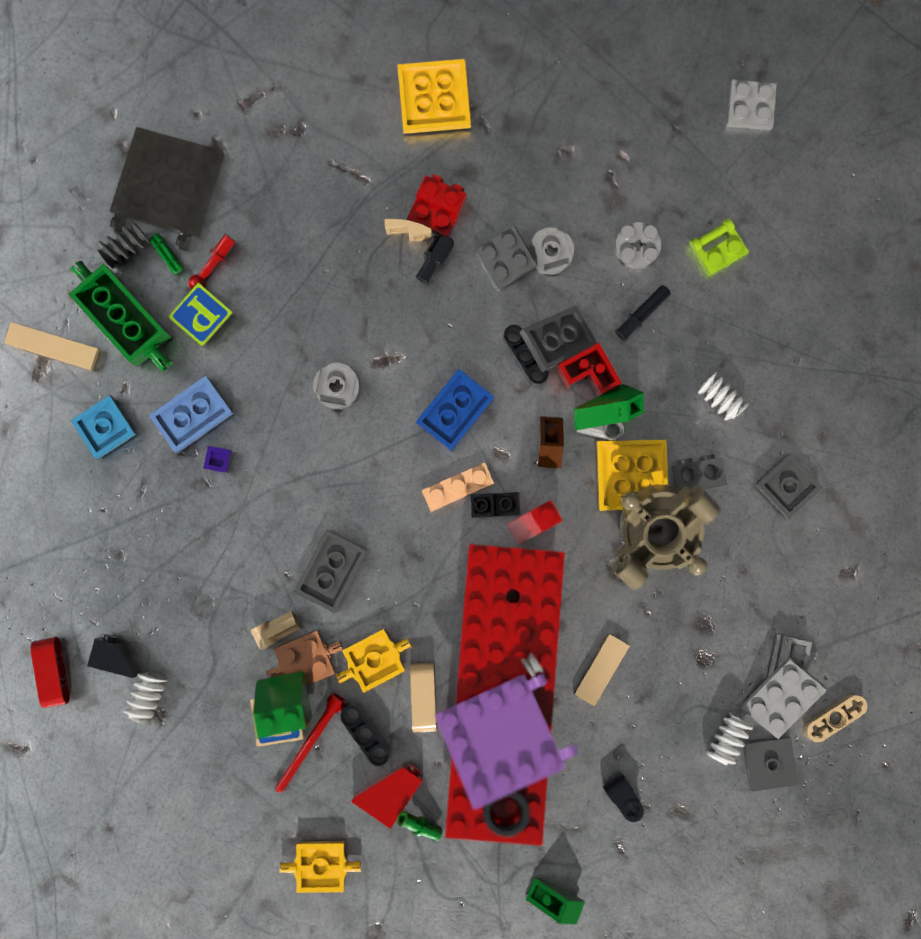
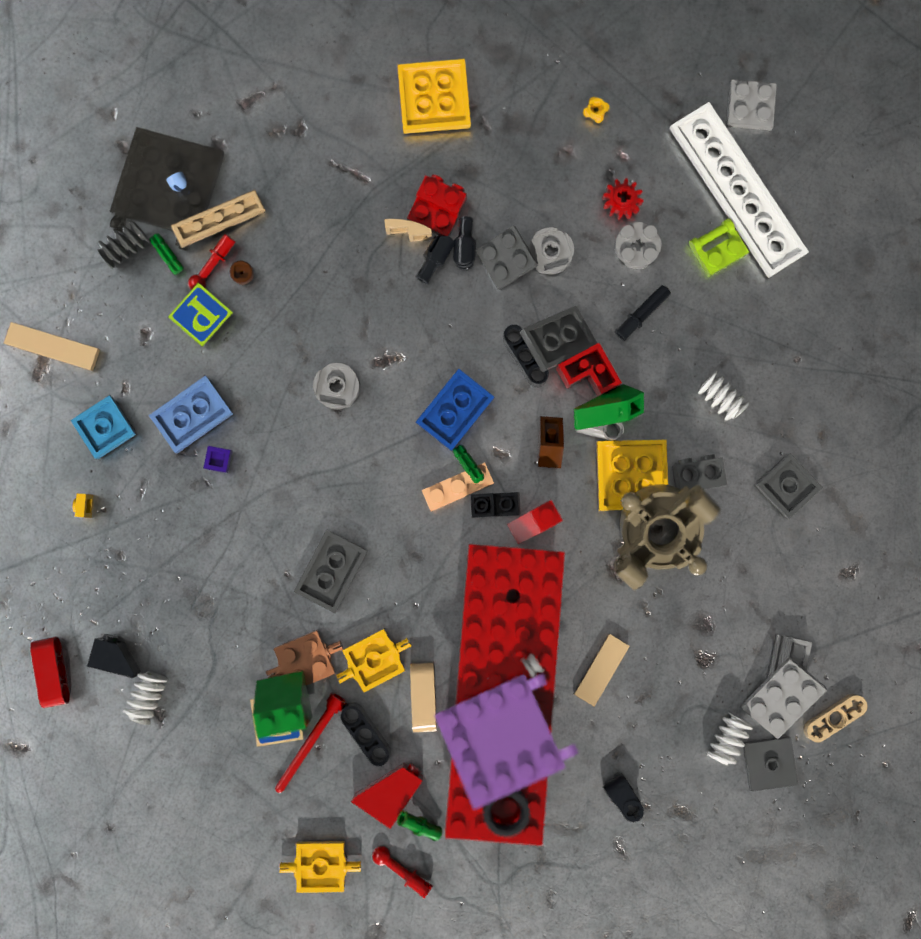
green brick [68,261,173,372] -> none
tan piece [250,611,301,651] -> none
green slope [526,877,585,925] -> none
none -> yellow plate [72,493,94,518]
none -> light blue hinge [166,172,187,192]
none -> tan tile [171,190,265,248]
none -> reddish brown tile [230,260,254,285]
none -> red pin [372,846,433,899]
none -> black arm [453,216,476,271]
none -> green axle [453,445,484,484]
none -> yellow plate [583,97,609,123]
none -> red gear [602,178,644,221]
none -> white plate [670,102,809,278]

